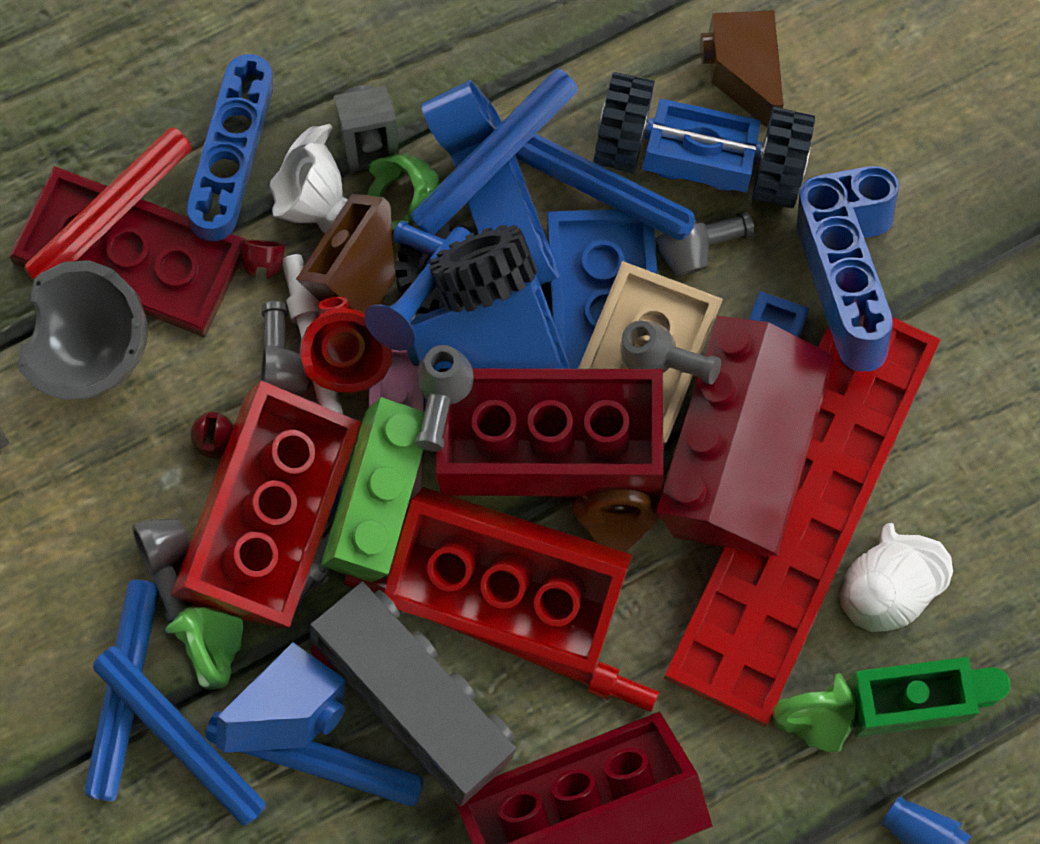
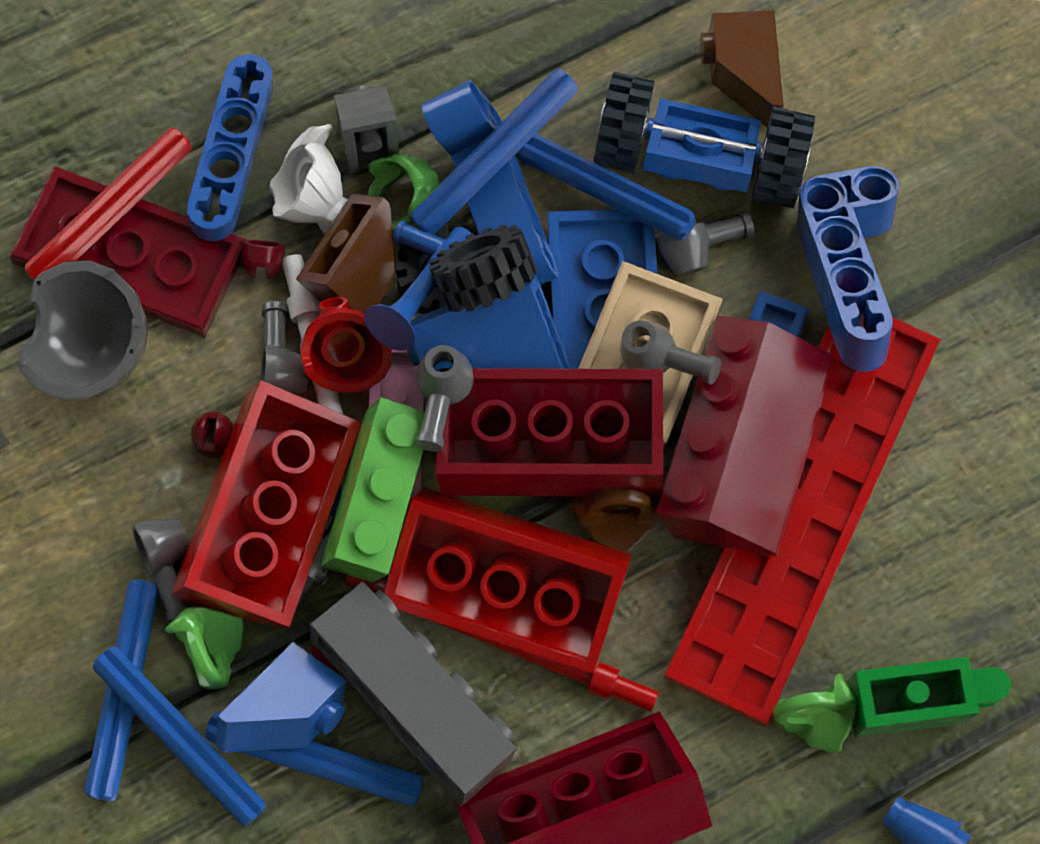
white hair [839,523,953,632] -> none

